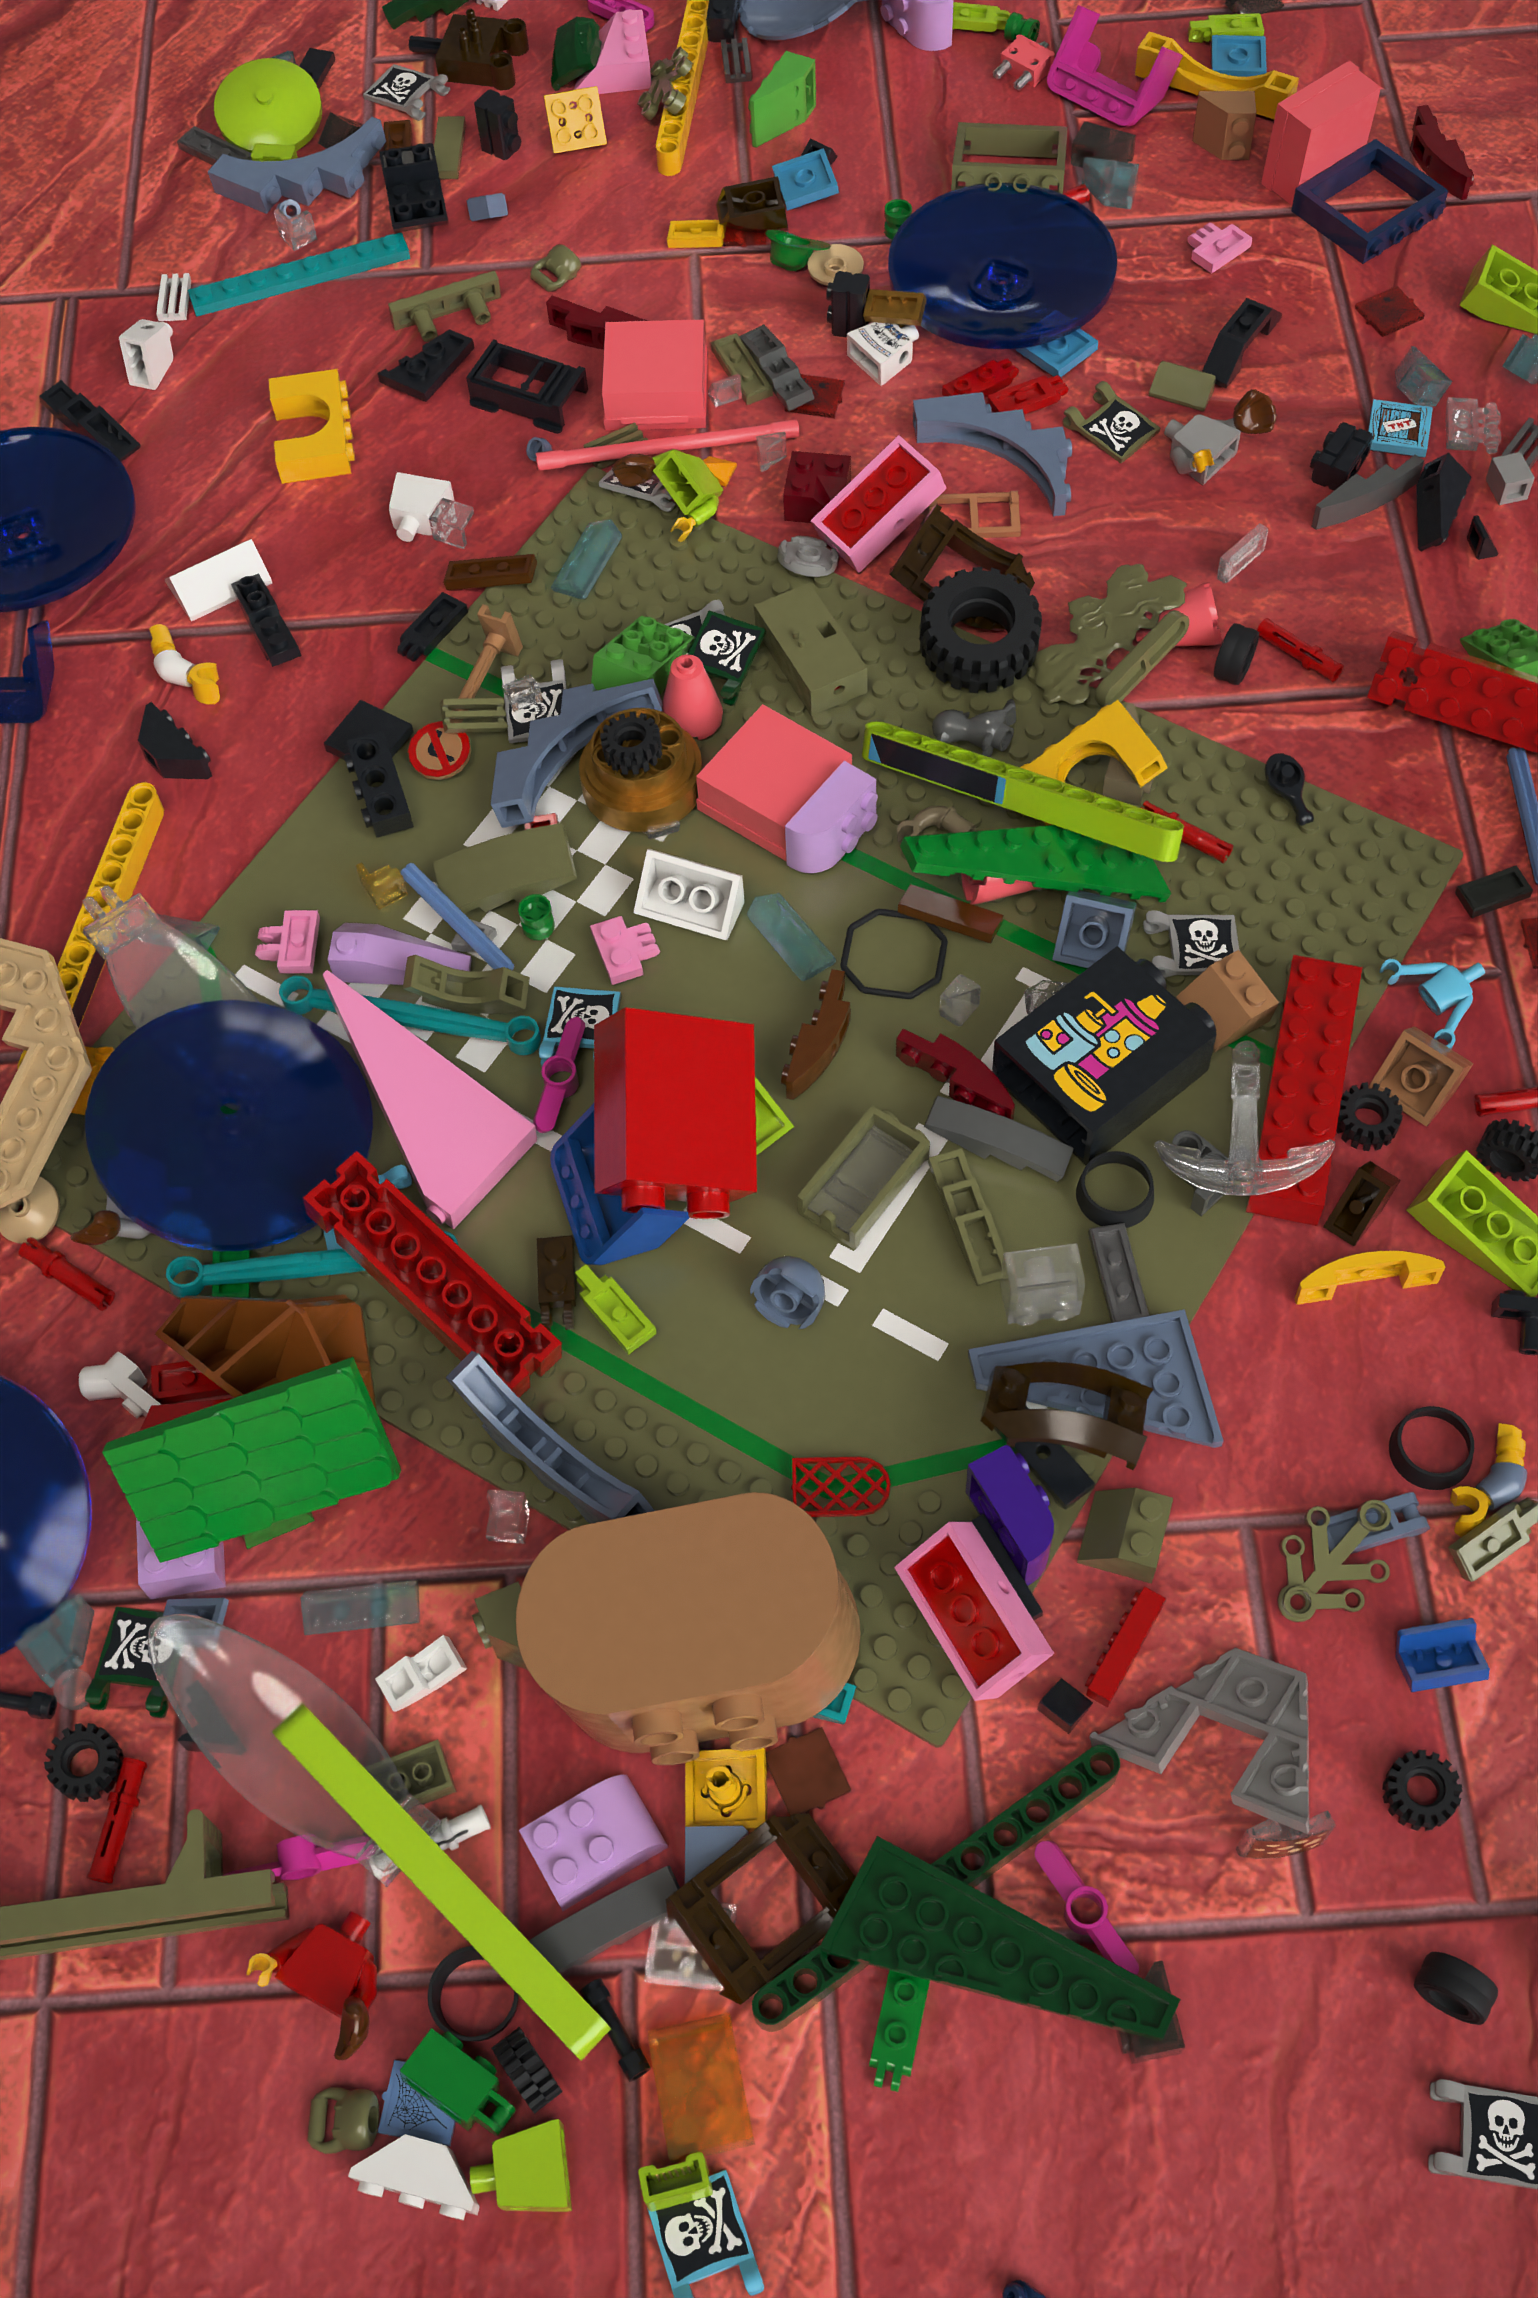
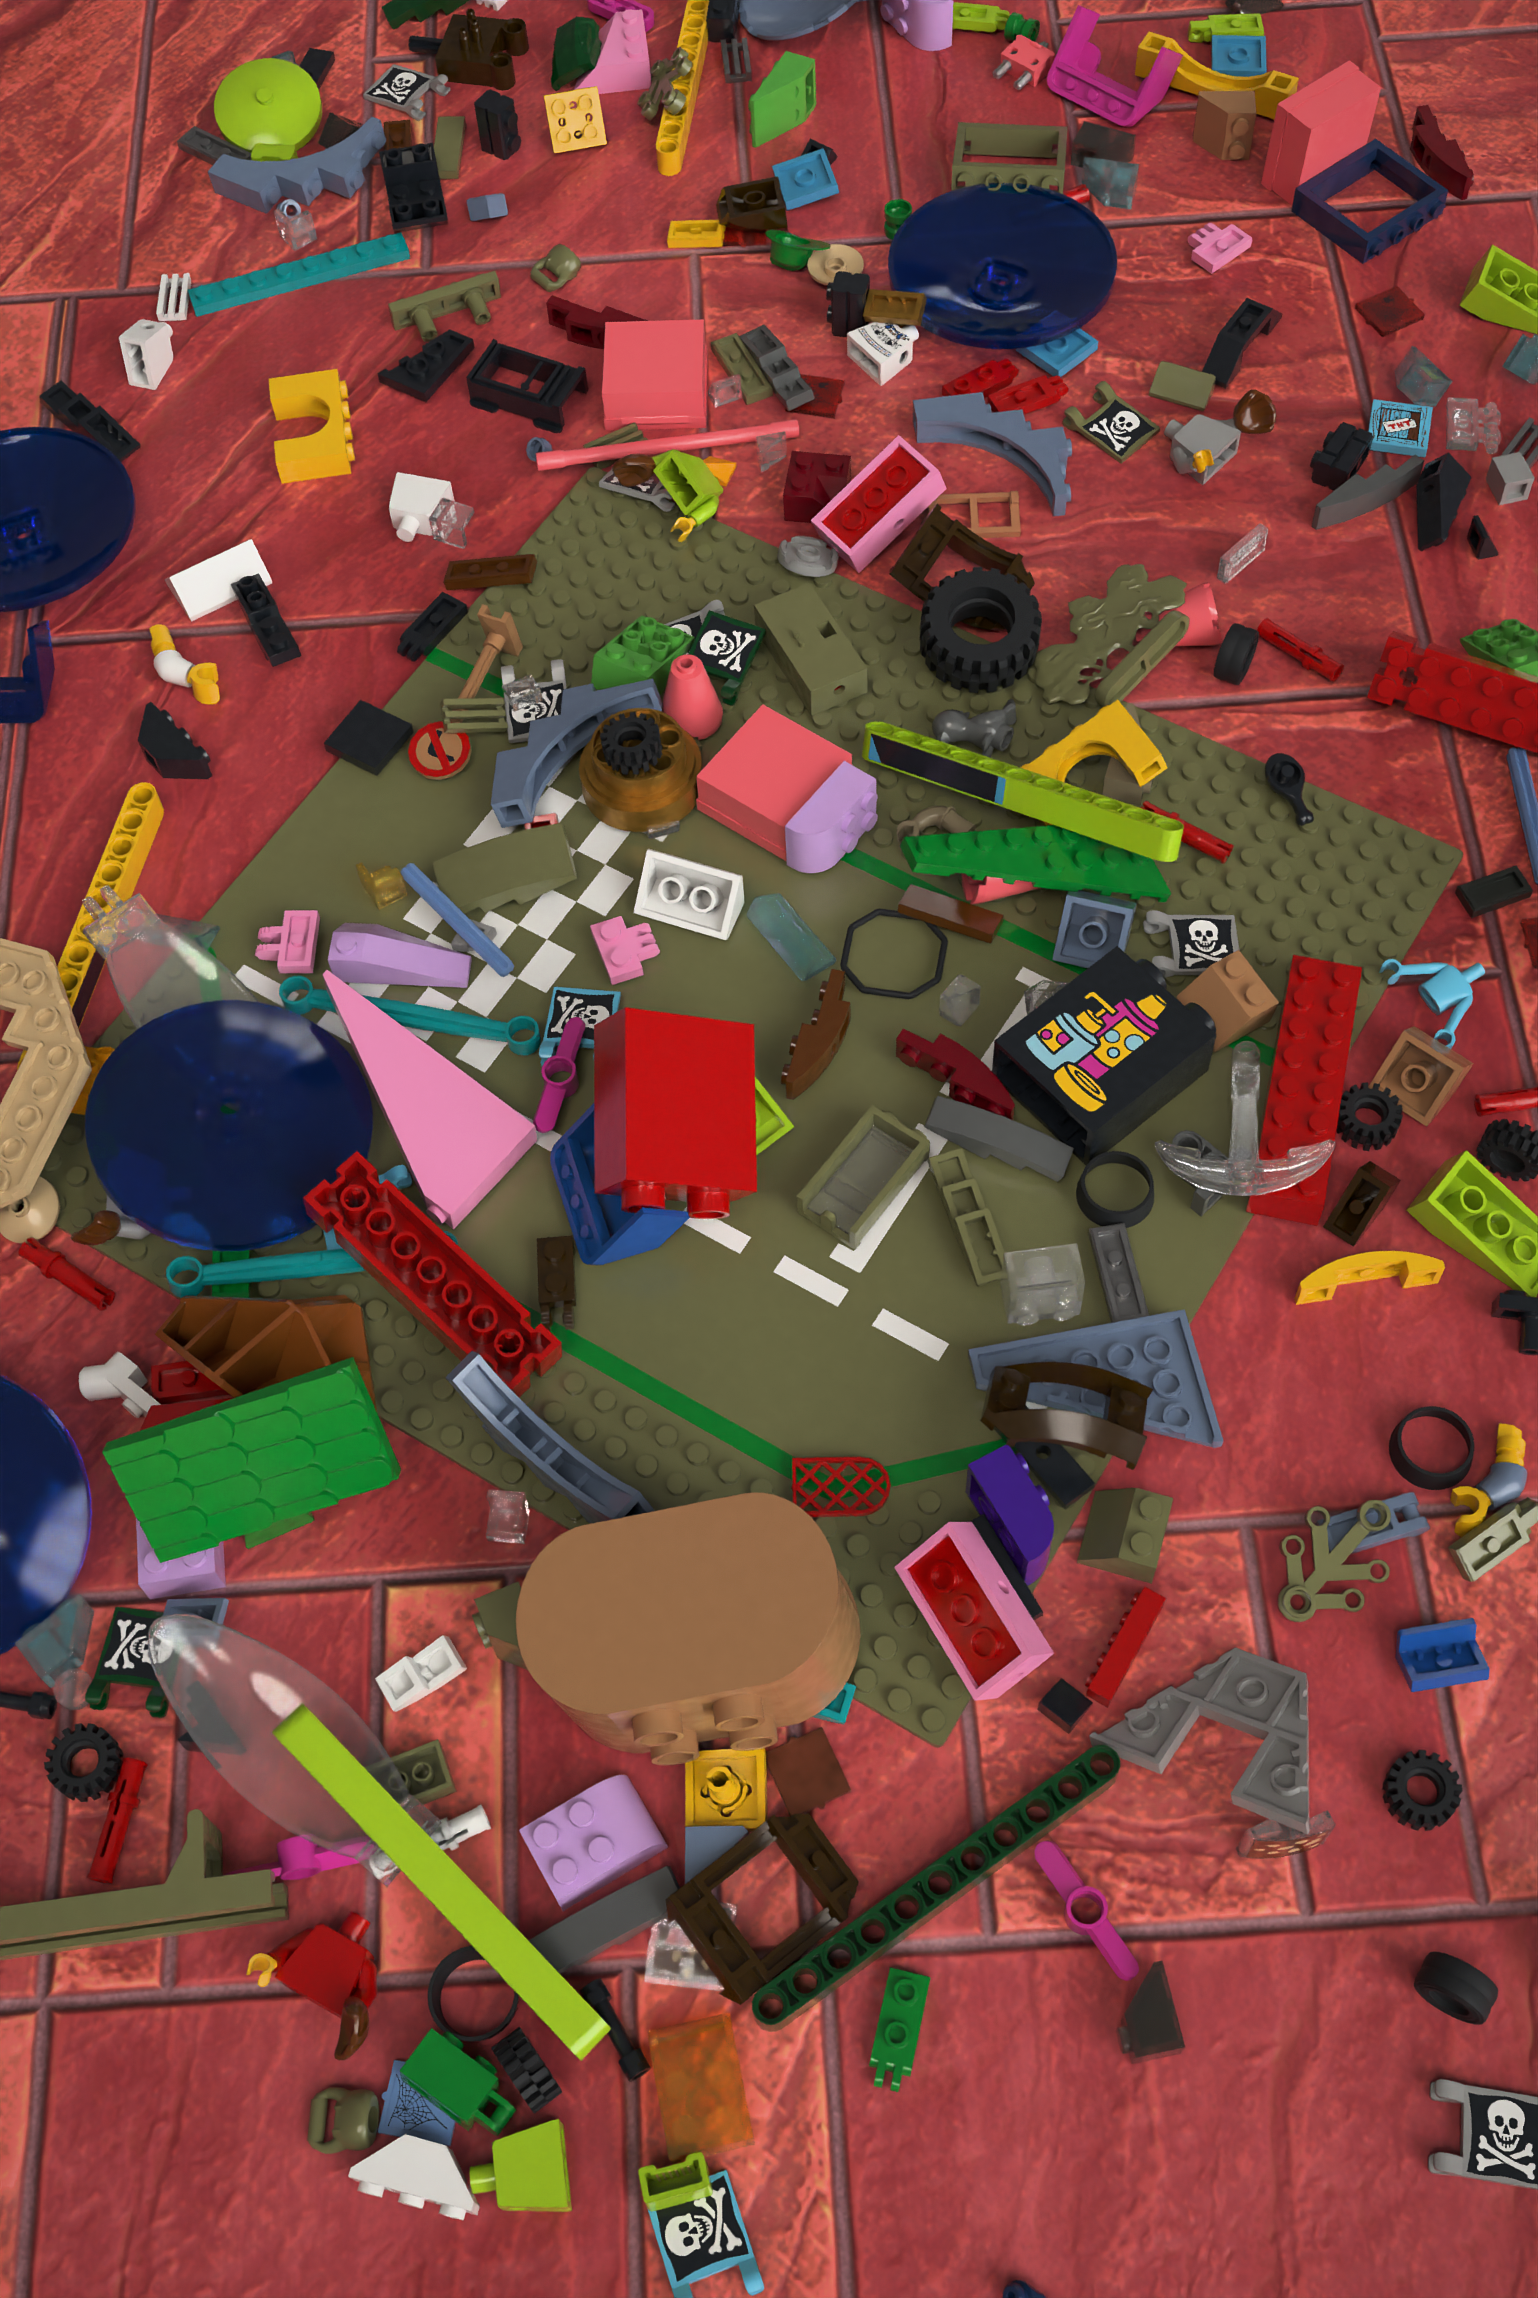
clear light blue slope [300,1579,420,1635] -> none
black brick [343,730,414,838] -> none
olive arch [402,955,530,1014] -> none
green wheel [518,894,555,940] -> none
clear light blue slope [551,519,622,599] -> none
lime hinge [575,1264,657,1355] -> none
sand blue cylinder [750,1256,826,1329] -> none
dark green wing [820,1836,1181,2041] -> none

